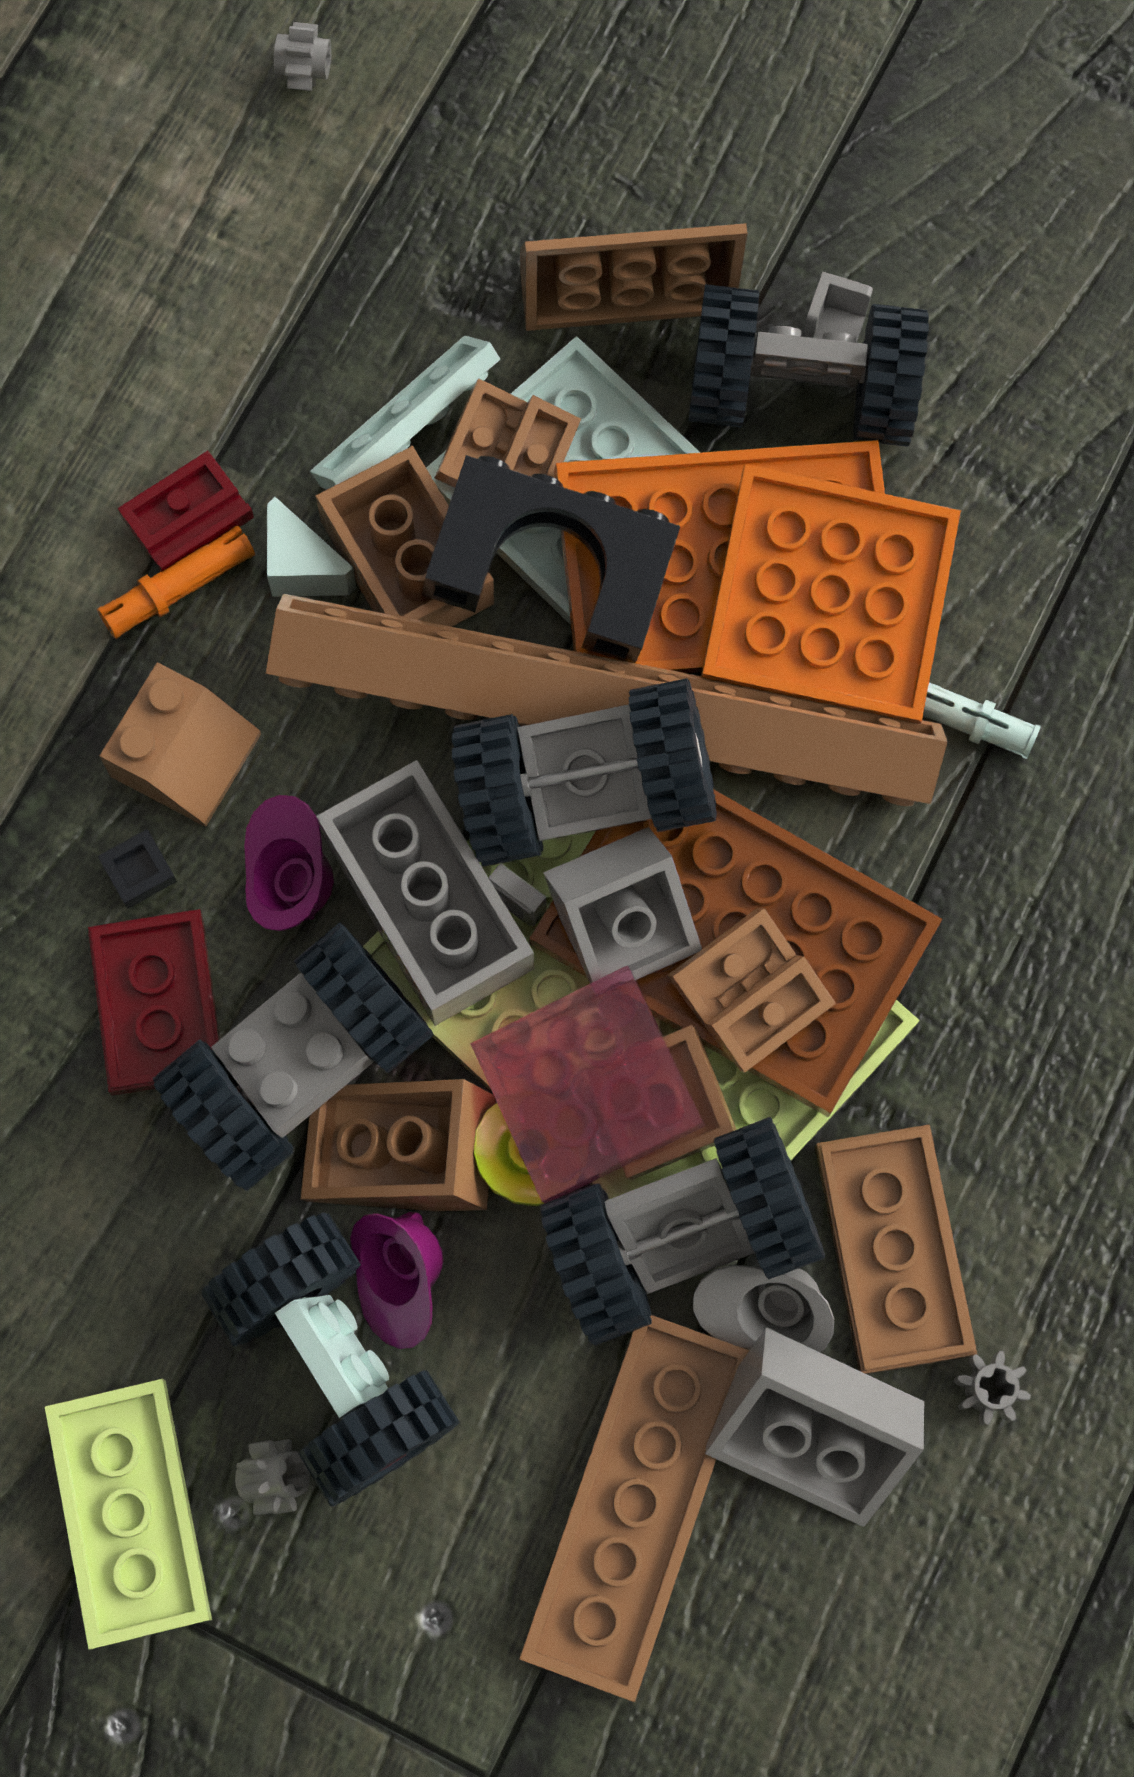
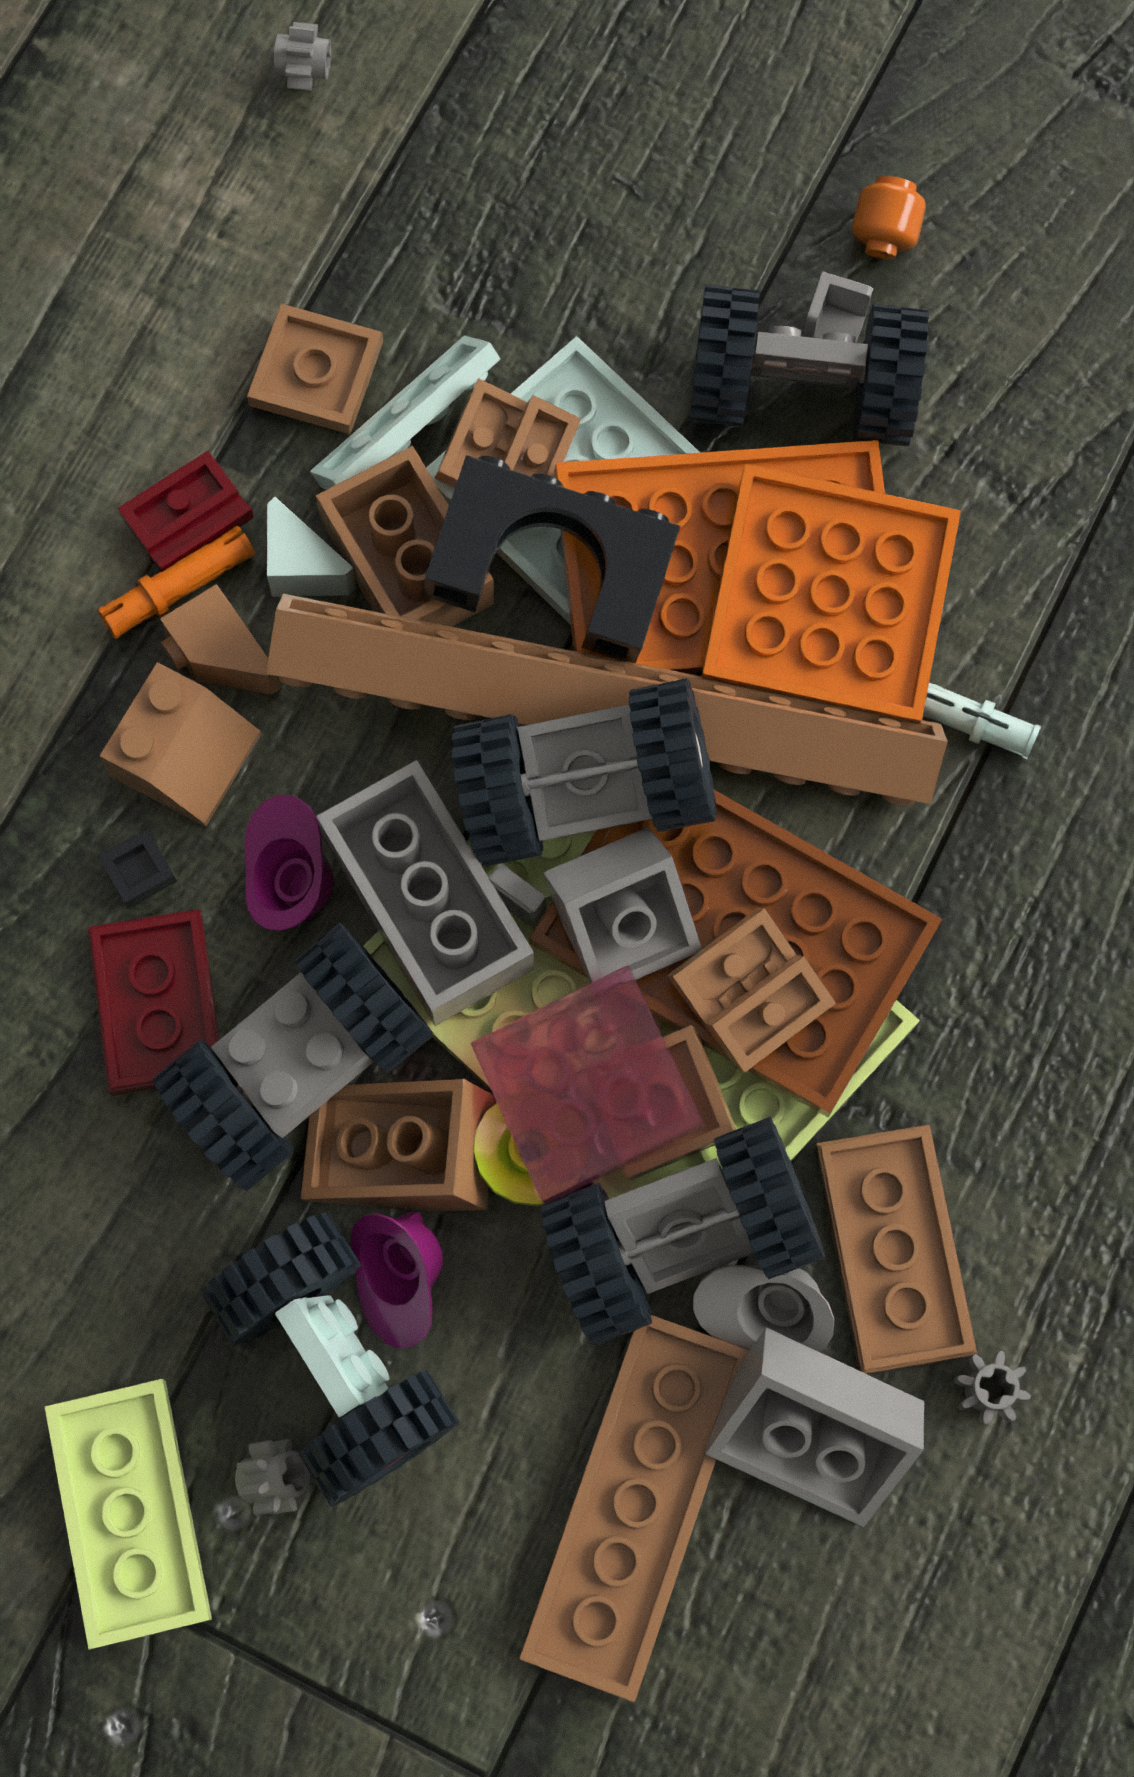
medium nougat slope [520,224,747,331] -> none
none -> medium nougat slope [160,584,281,695]
none -> medium nougat plate [247,304,383,435]
none -> orange head [852,176,926,260]

